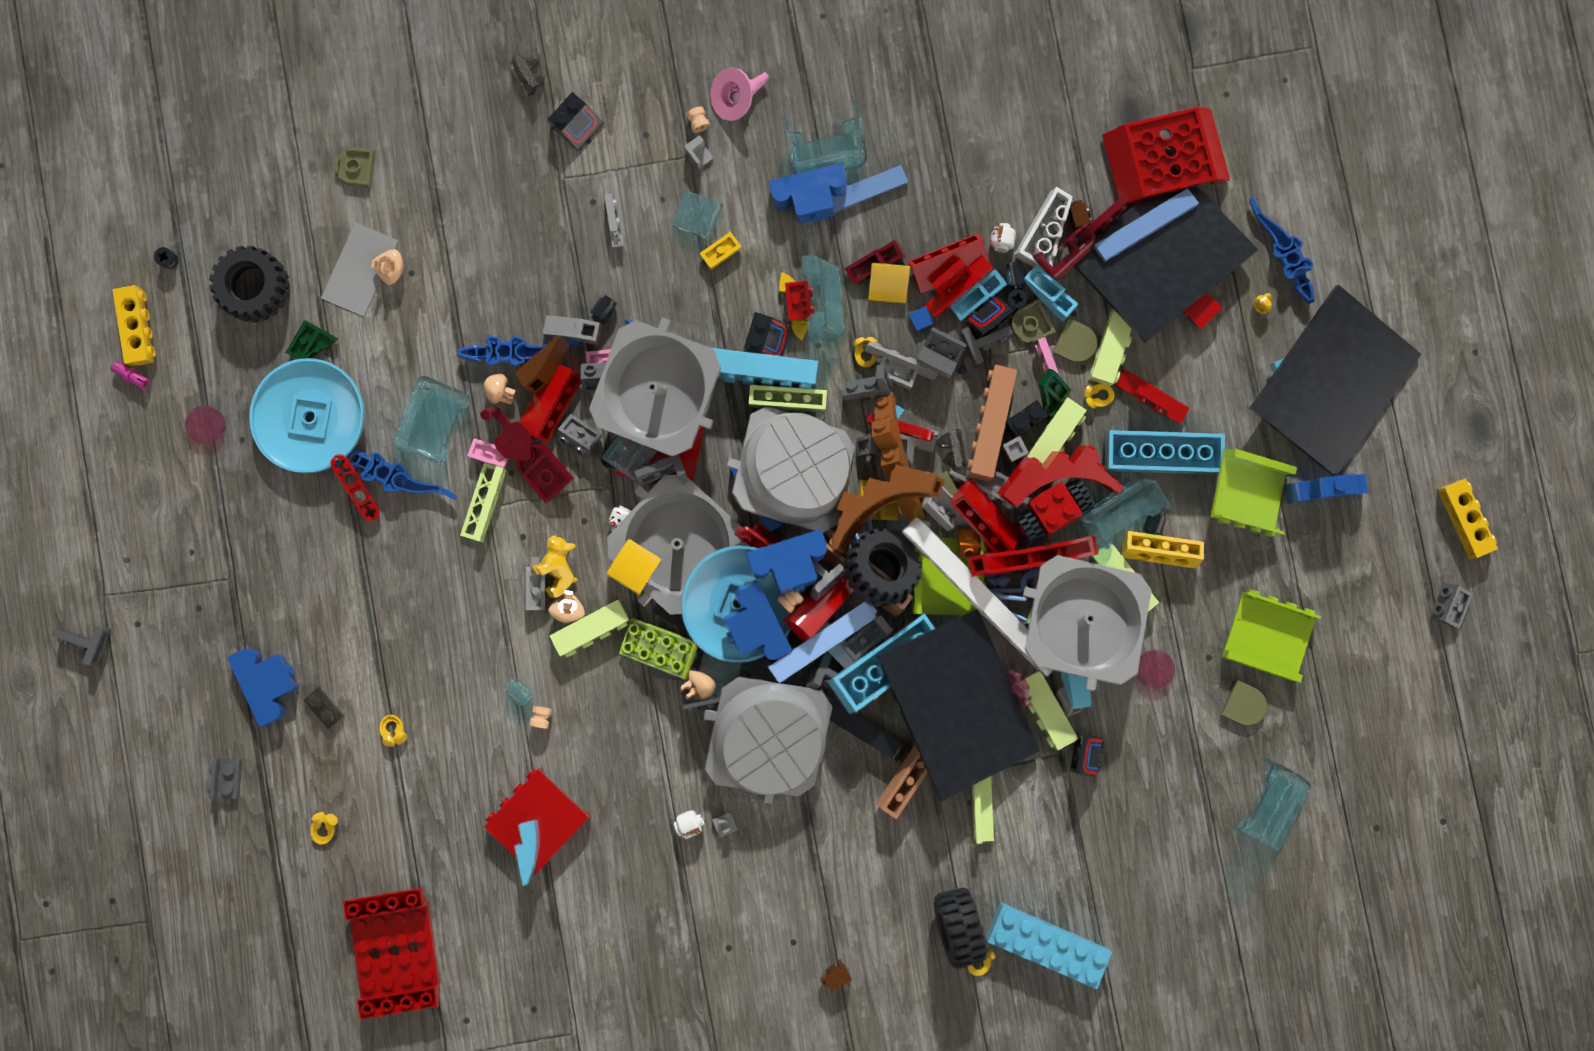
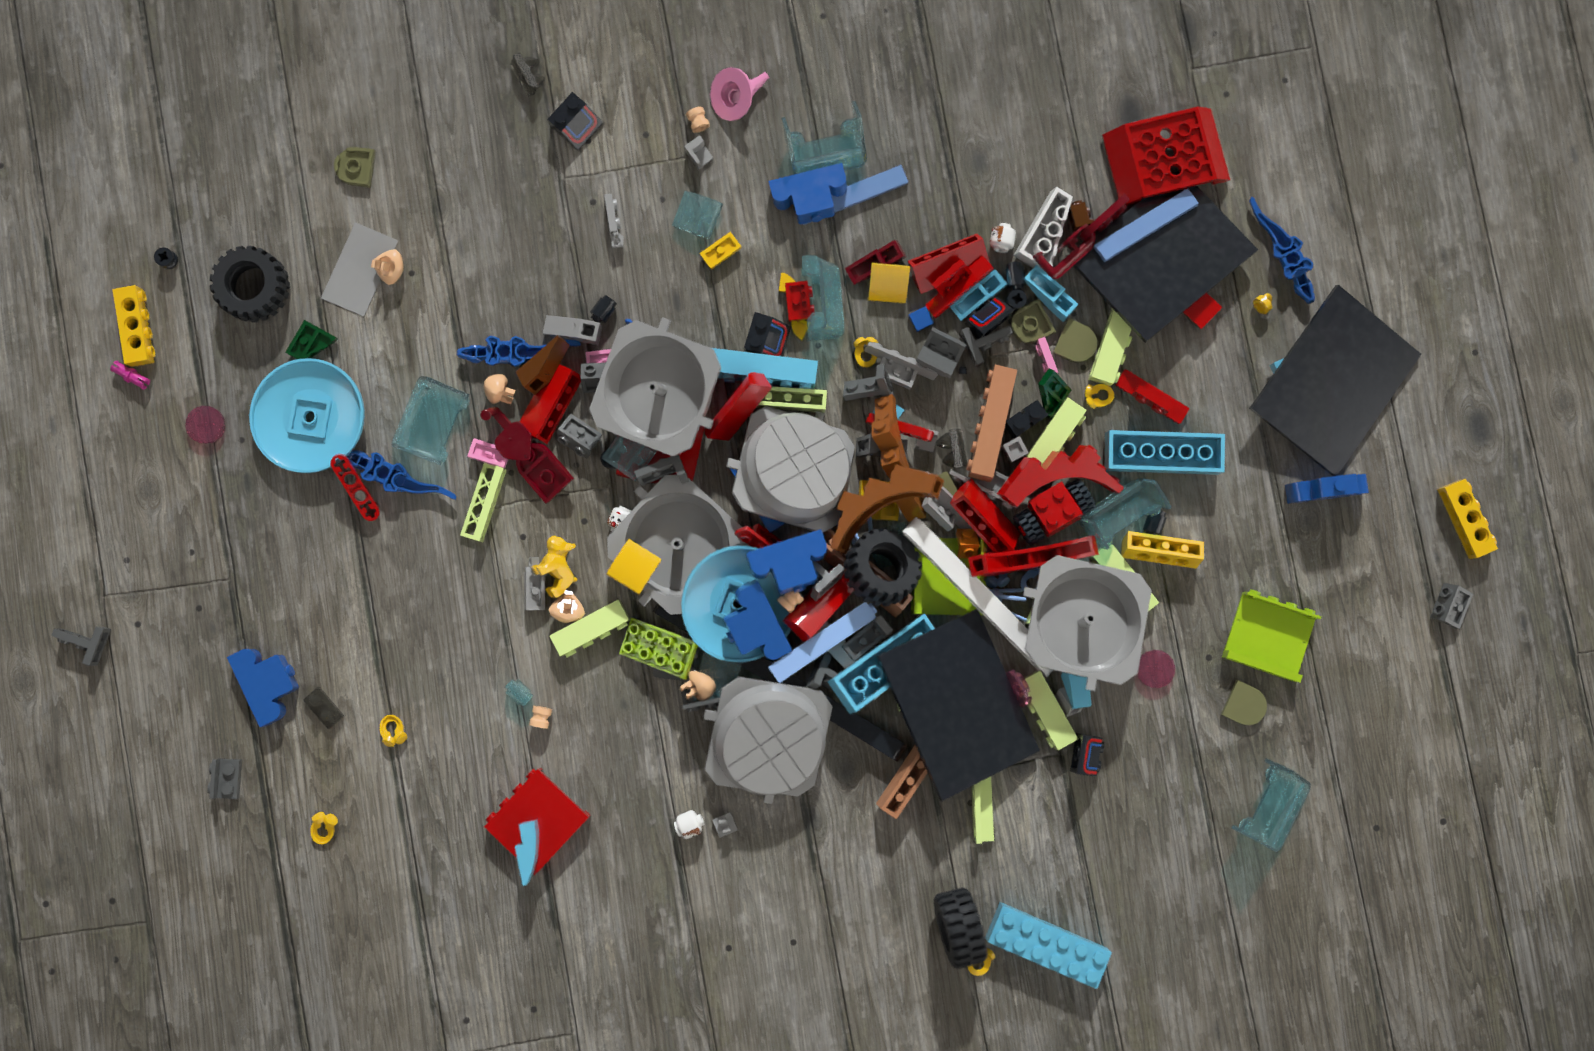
red slope [343,887,440,1020] -> none
reddish brown brick [820,959,852,992] -> none
lime panel [1211,449,1297,537] -> none
none -> red brick [705,372,772,441]

